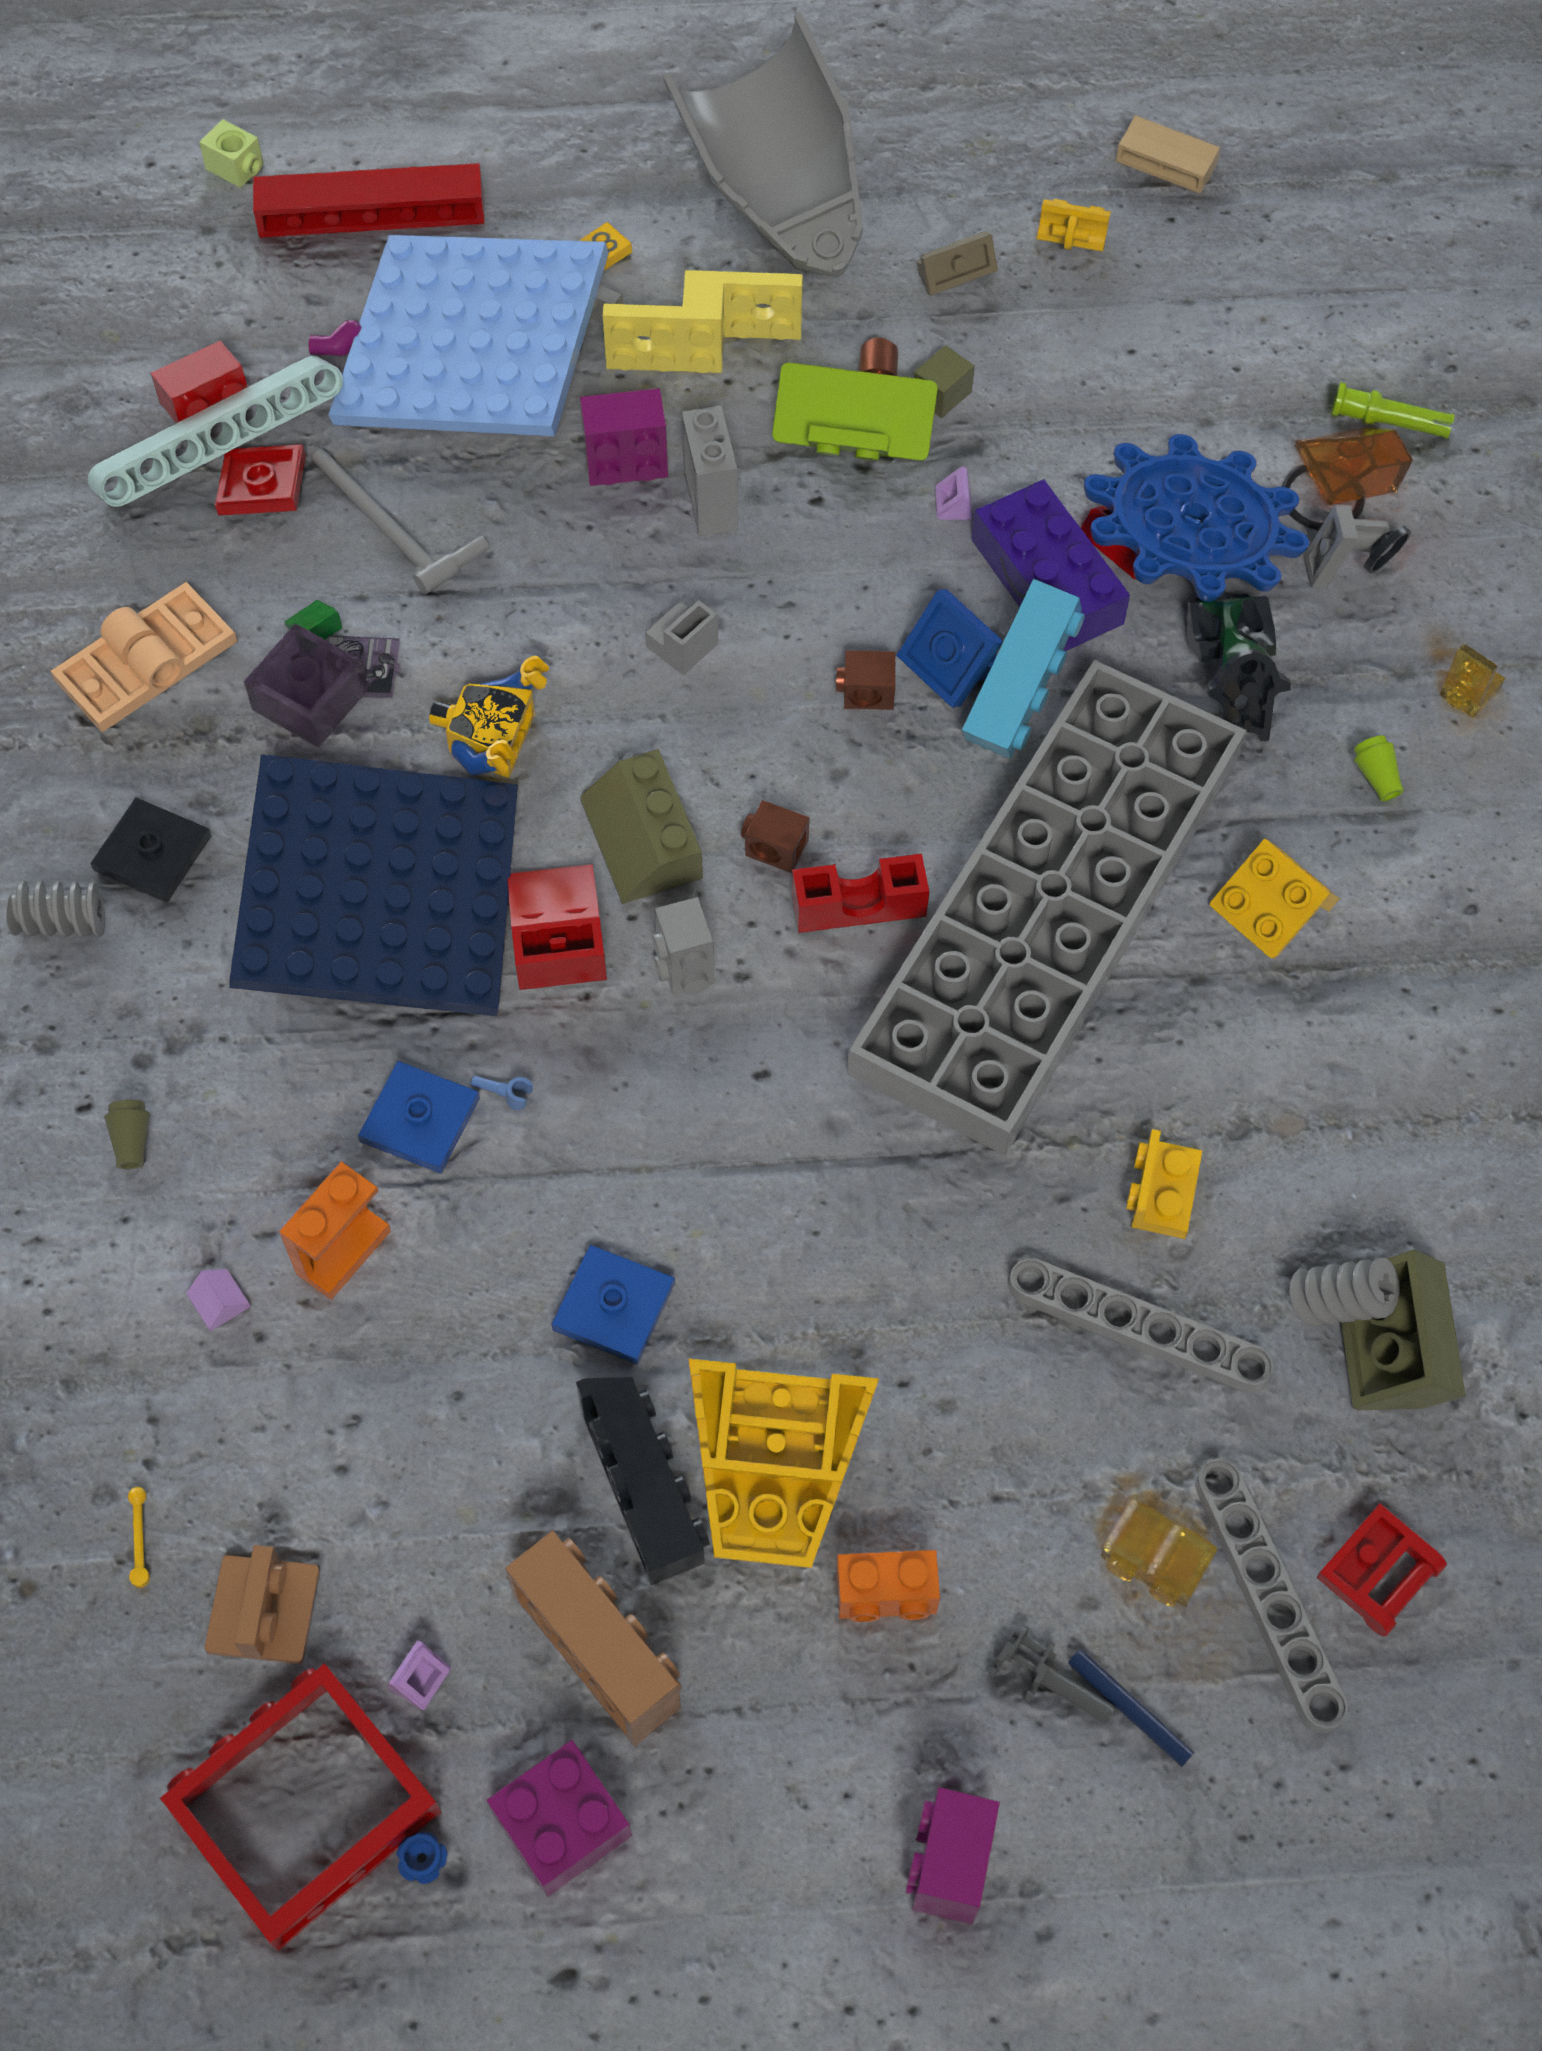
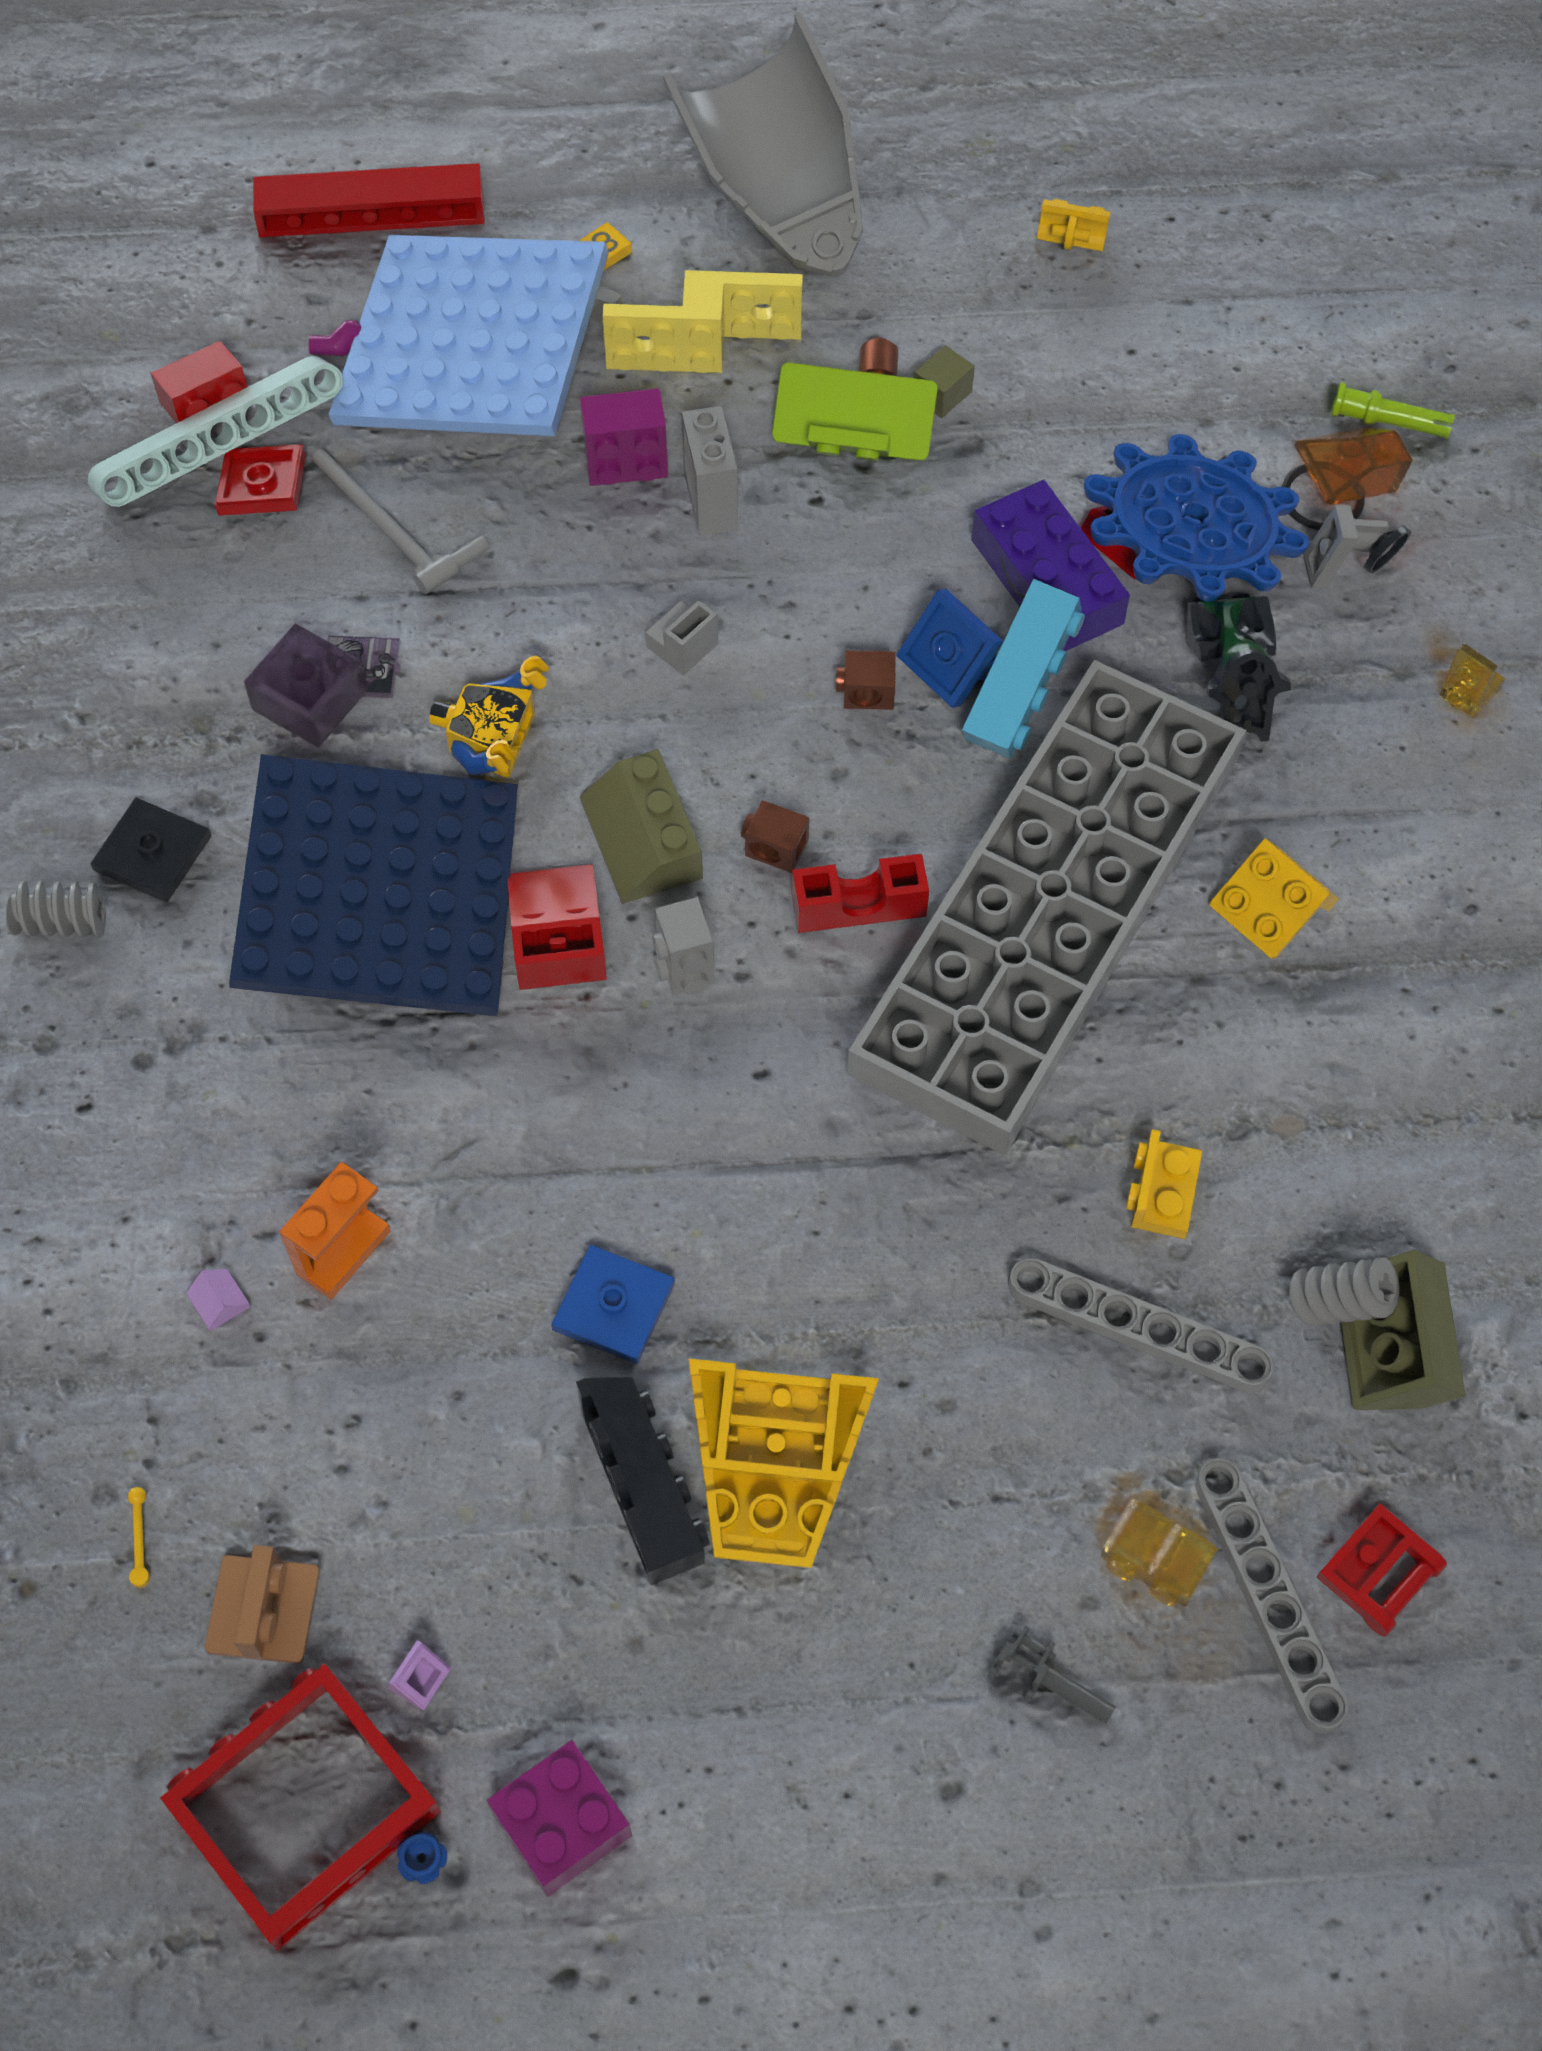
light nougat plate [51,582,237,732] -> none
olive cone [104,1100,150,1170] -> none
yellowish green brick [199,119,264,188] -> none
green slope [284,600,342,650] -> none
blue plate [358,1061,480,1174] -> none
medium blue hand [471,1075,533,1110] -> none
medium nougat brick [505,1530,682,1747] -> none
orange brick [836,1550,940,1622] -> none
magenta brick [905,1787,1000,1925] -> none
dark tan plate [917,231,998,295] -> none
lavender slope [935,466,973,520] -> none
dark blue bar [1068,1648,1195,1768] -> none
tan piece [1116,115,1220,194] -> none
lime cone [1354,735,1404,801] -> none

